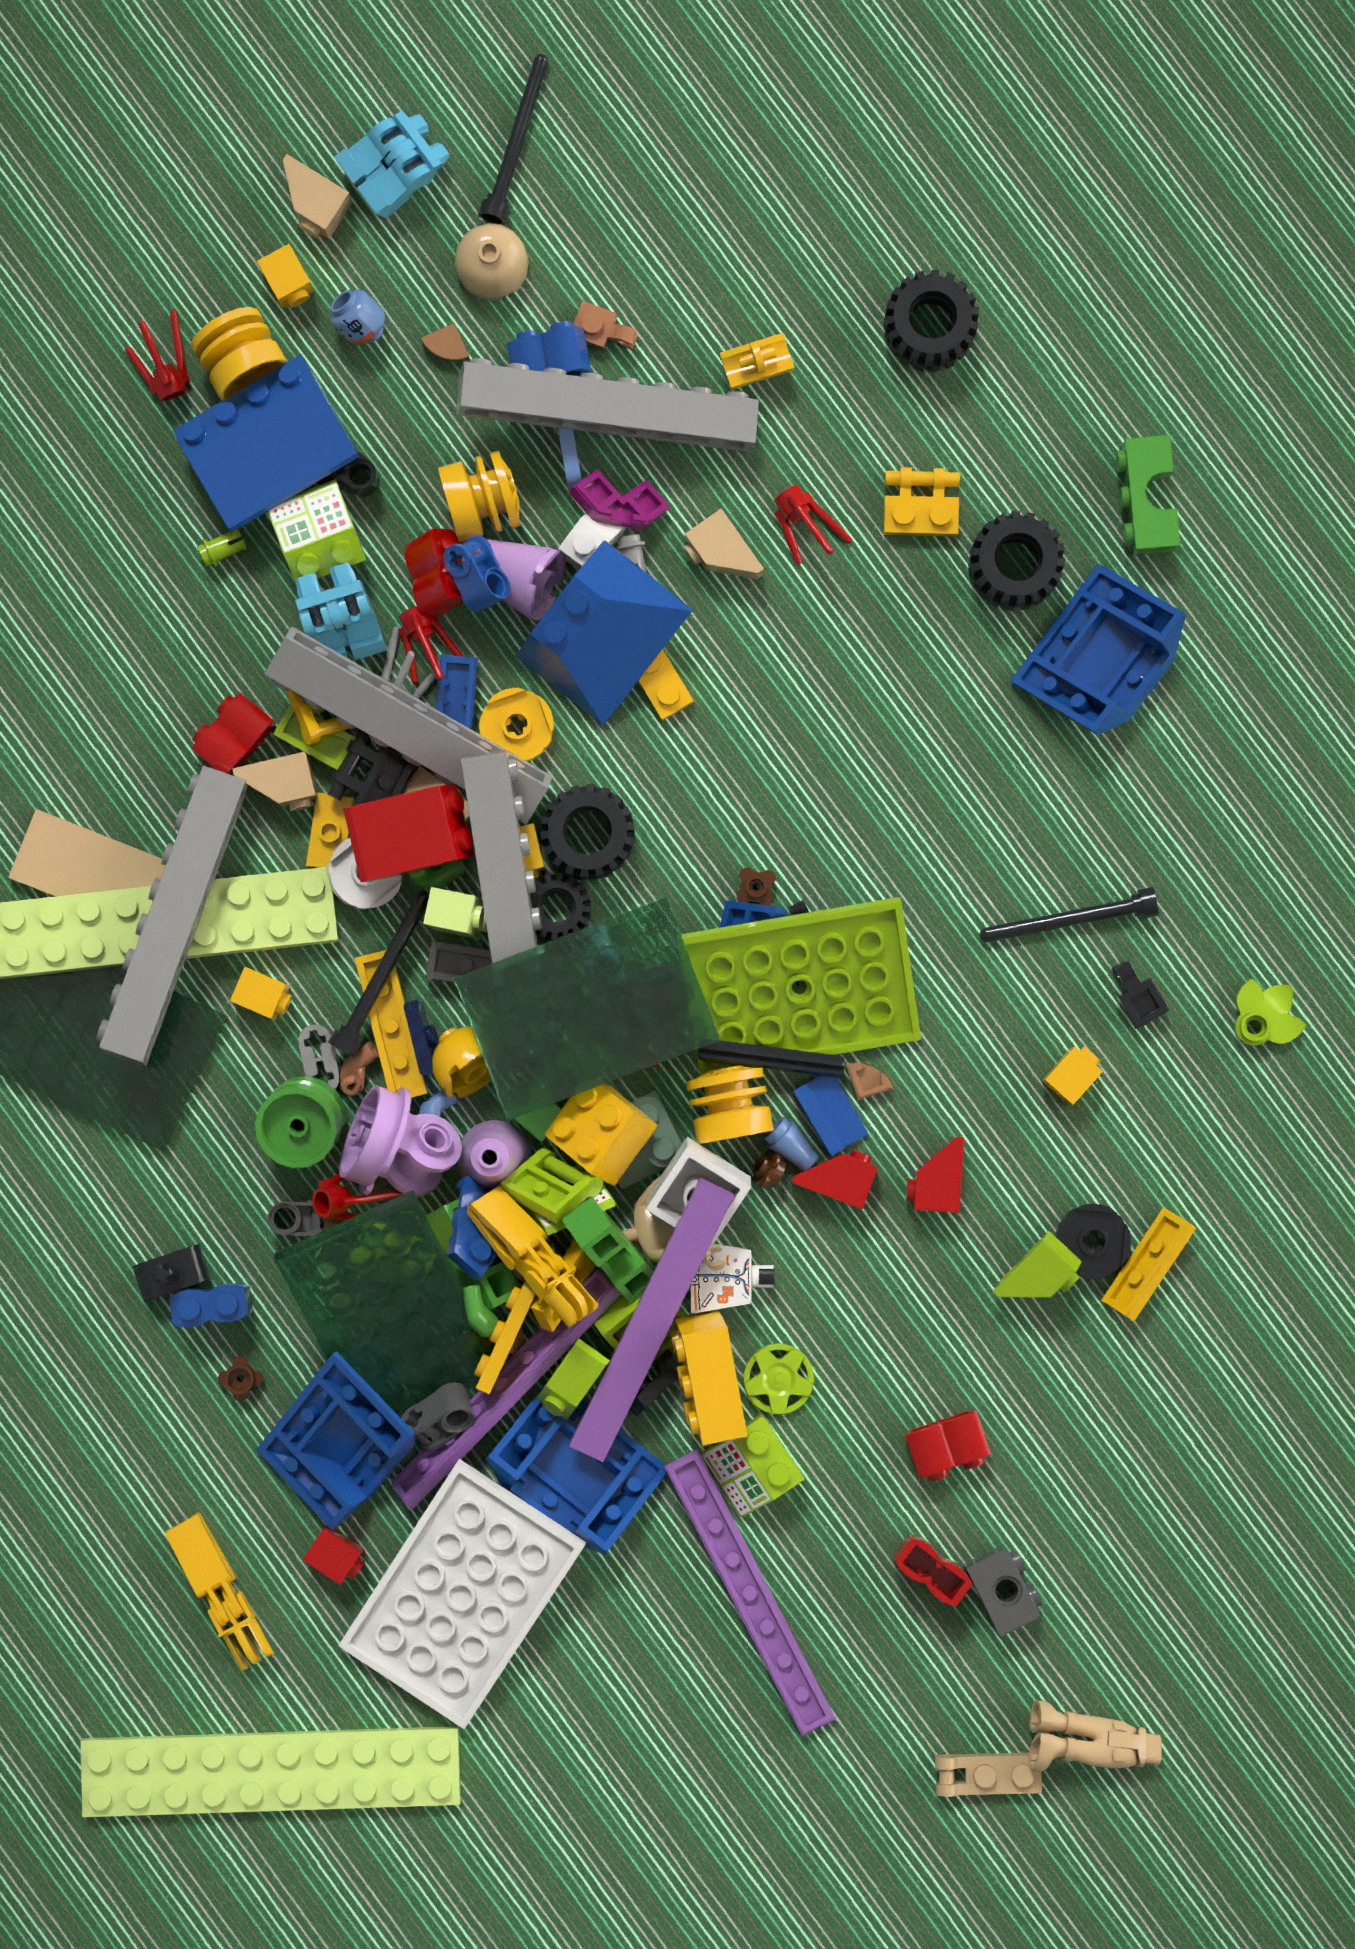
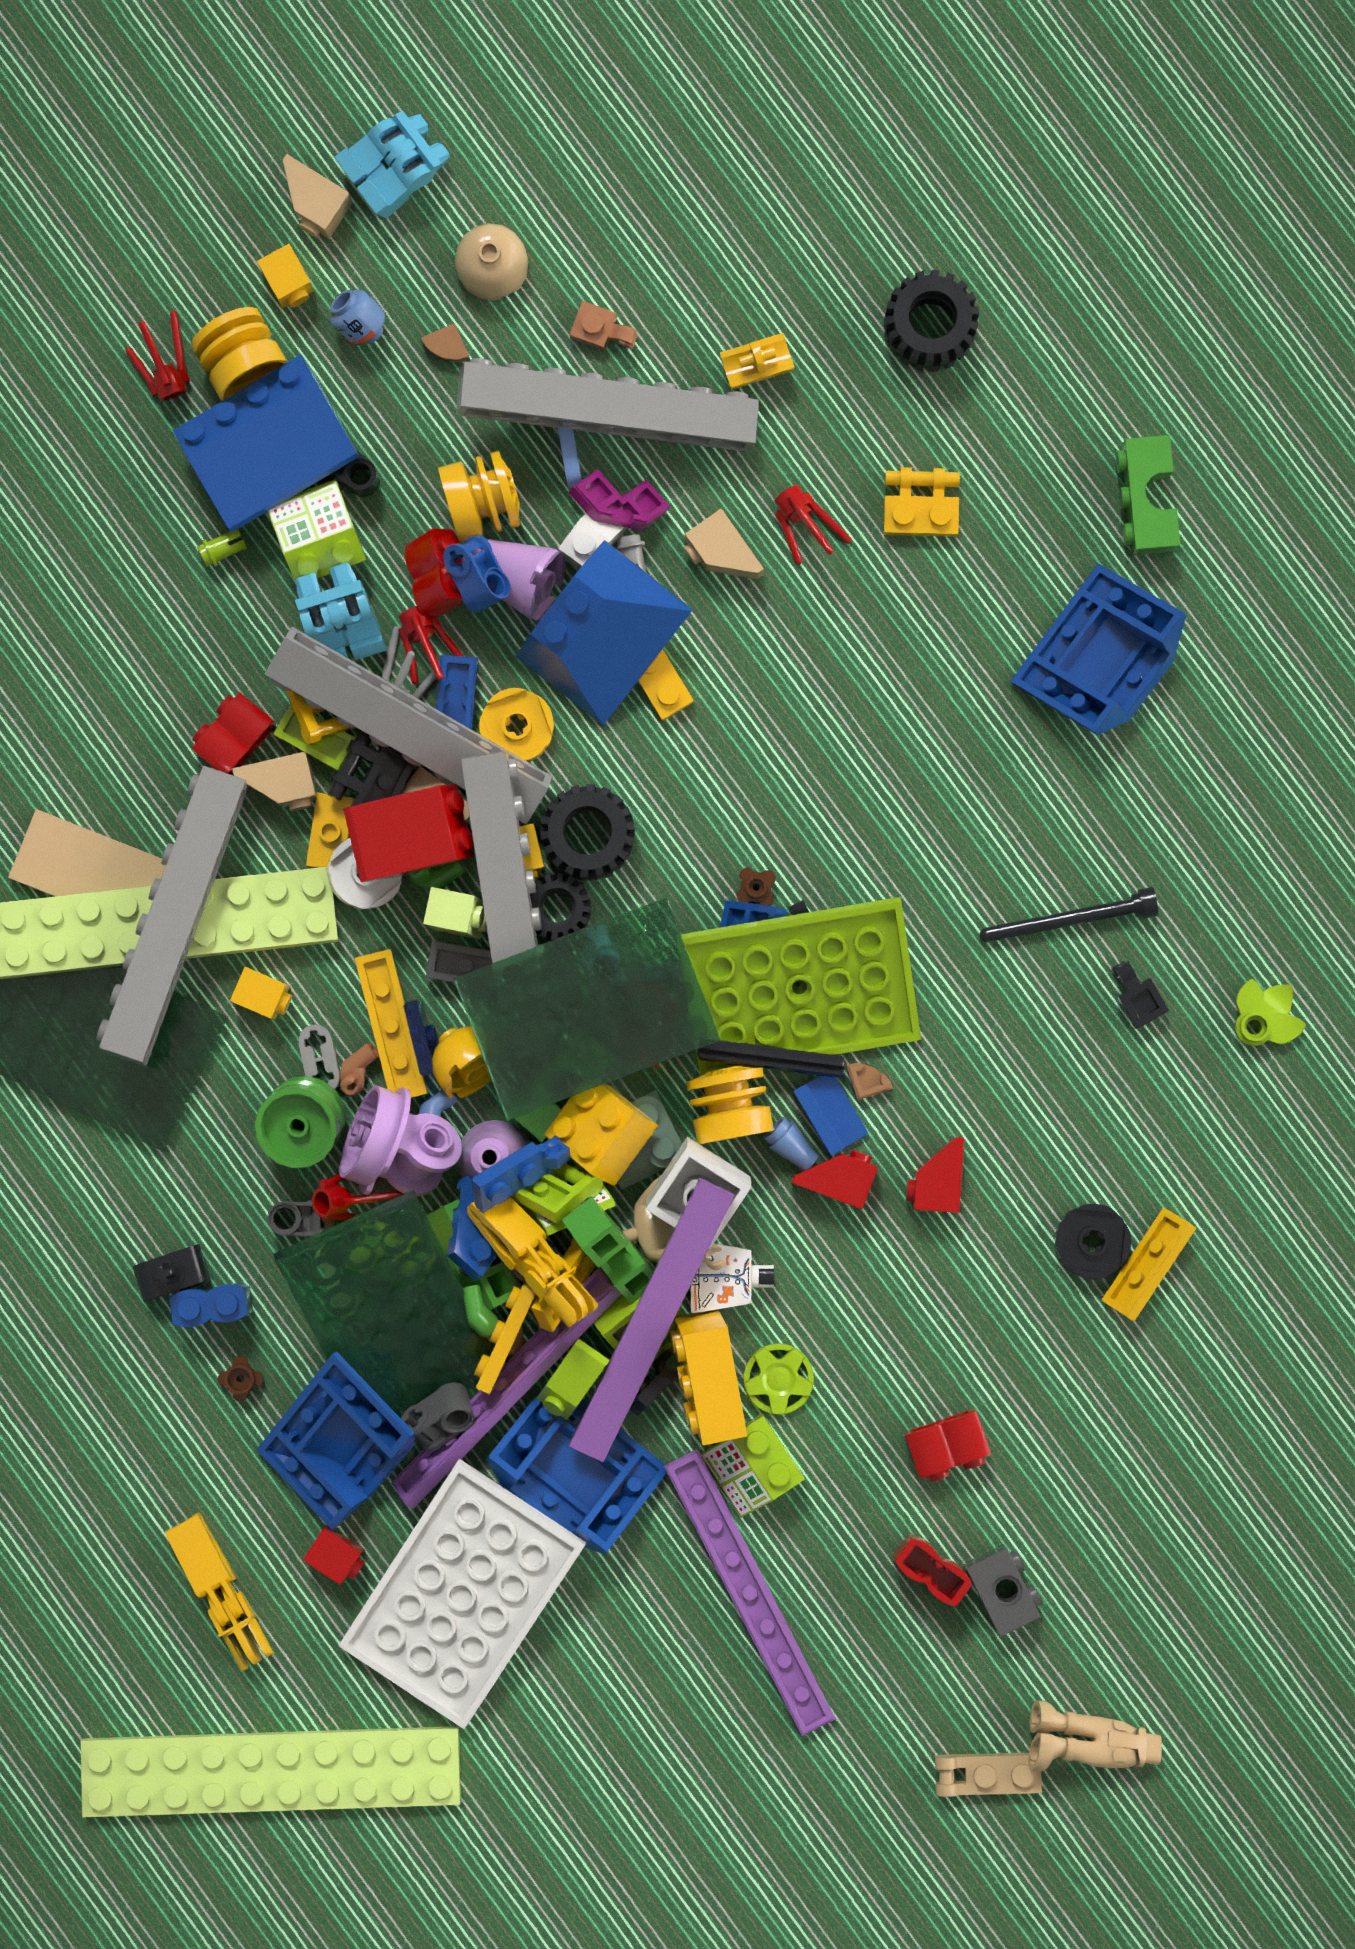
black piece [328,891,429,1057] -> none
black piece [478,54,548,225] -> none
blue brick [507,321,592,377] -> none
reddish brown plate [752,1149,786,1188] -> none
black tyre [968,511,1065,611] -> none
lime slope [993,1231,1082,1298] -> none
yellow brick [1042,1046,1103,1106] -> none
none -> blue hinge [472,1136,571,1213]

